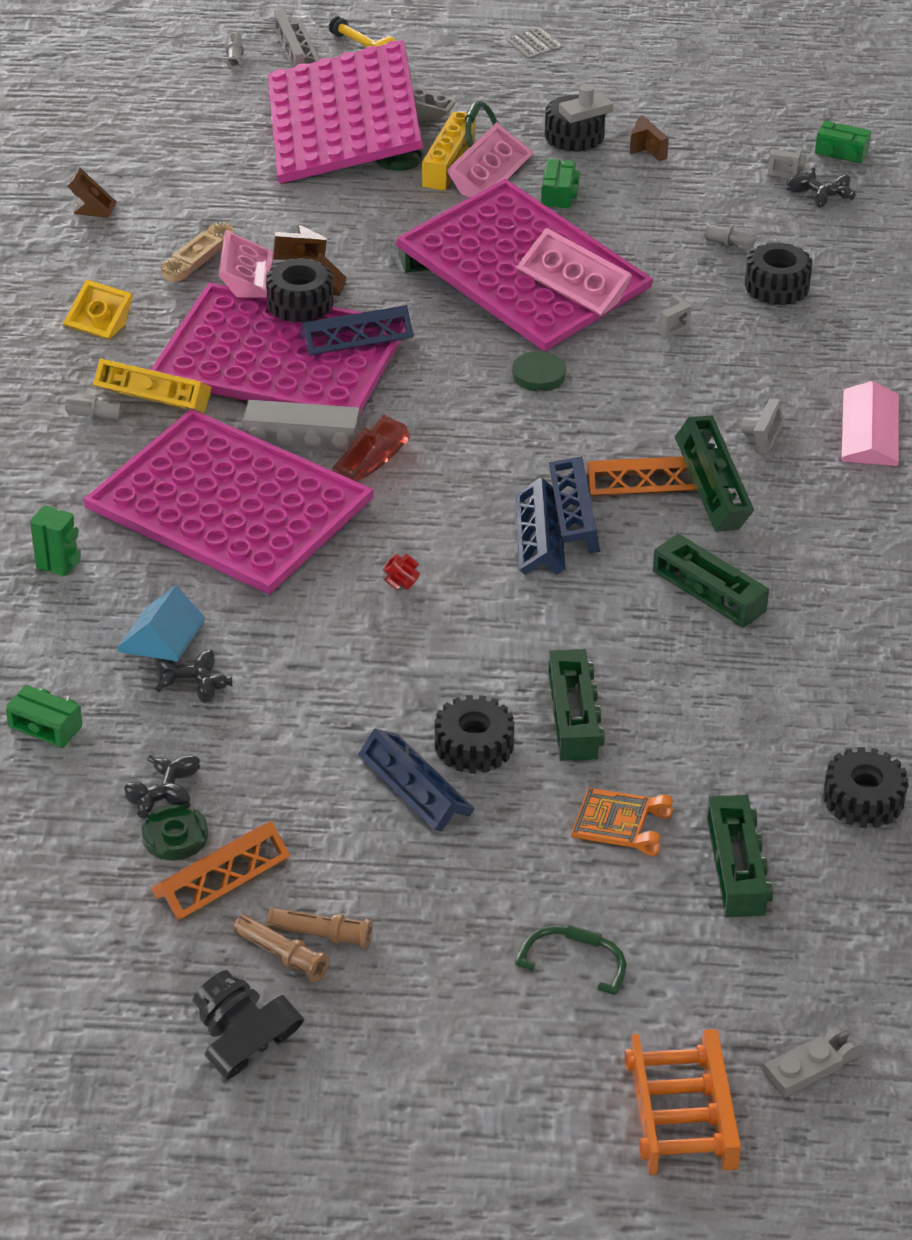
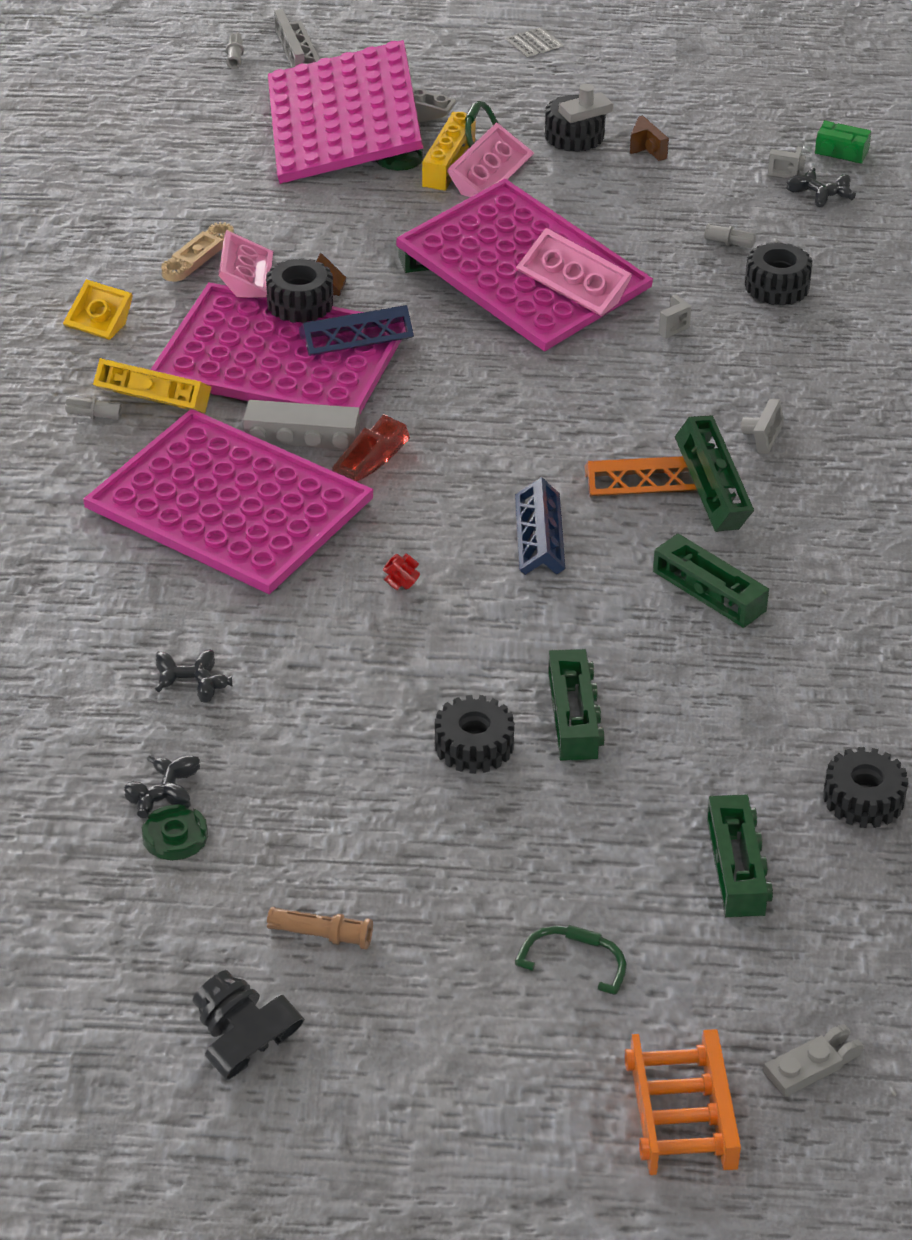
green brick [6,684,83,748] -> none
green brick [30,505,81,576] -> none
reddish brown slope [67,168,117,218] -> none
dark azure slope [118,585,205,661] -> none
orange fence [151,821,291,920] -> none
medium nougat pin [233,914,330,983] -> none
reddish brown slope [272,226,327,262] -> none
yellow piece [329,16,396,47] -> none
dark blue fence [358,729,475,832] -> none
dark green tile [512,351,566,391] -> none
green brick [541,158,580,209] -> none
dark blue fence [549,456,600,554] -> none
flag [571,787,673,856] -> none
bright pink slope [841,381,899,466] -> none

